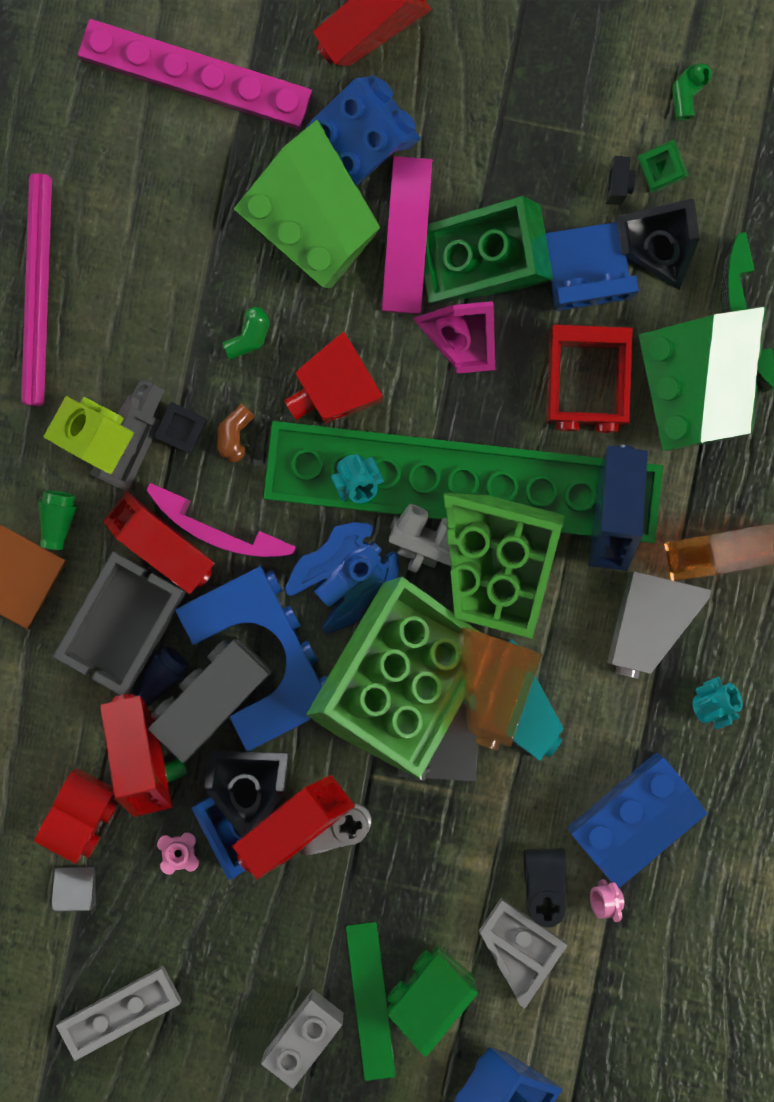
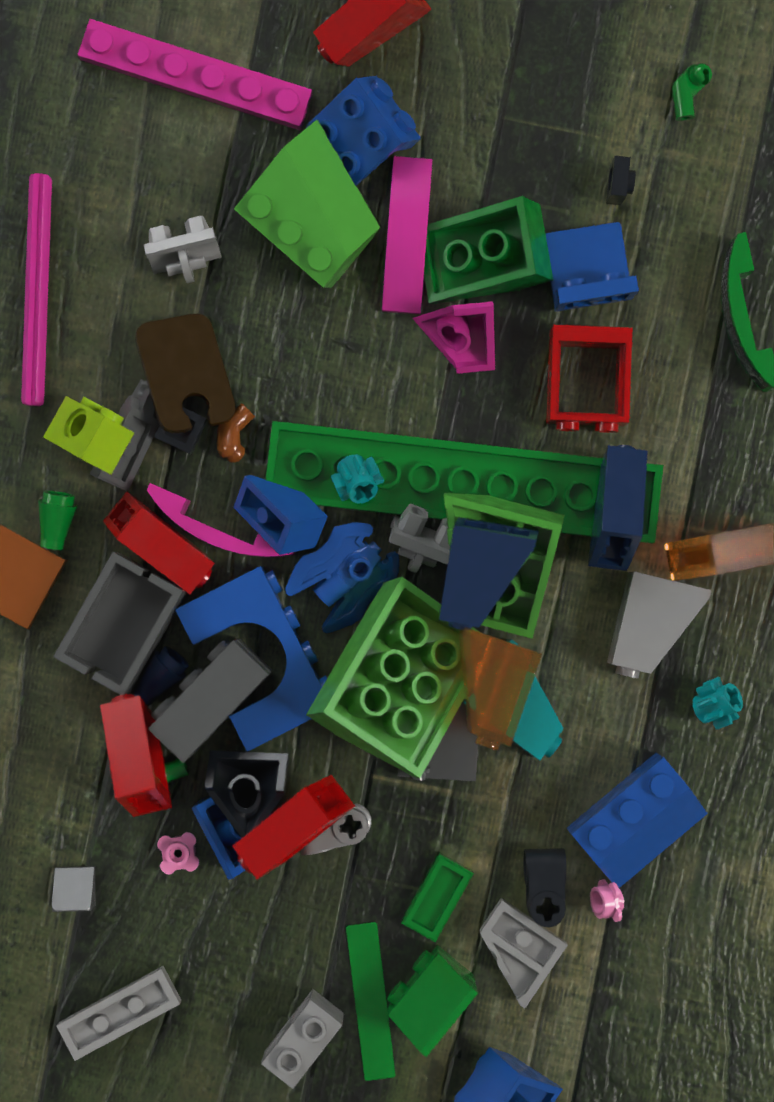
red brick [34,768,119,864] -> none
green arm [222,307,270,360] -> none
red torso [284,332,383,424] -> none
black slope [617,198,700,290] -> none
green tile [637,140,689,193] -> none
green wedge [639,307,767,451] -> none
none -> dark brown piece [135,314,236,433]
none -> light grey hips [144,216,222,283]
none -> blue slope [233,475,328,555]
none -> green tile [401,852,474,943]
none -> dark blue slope [439,517,539,630]

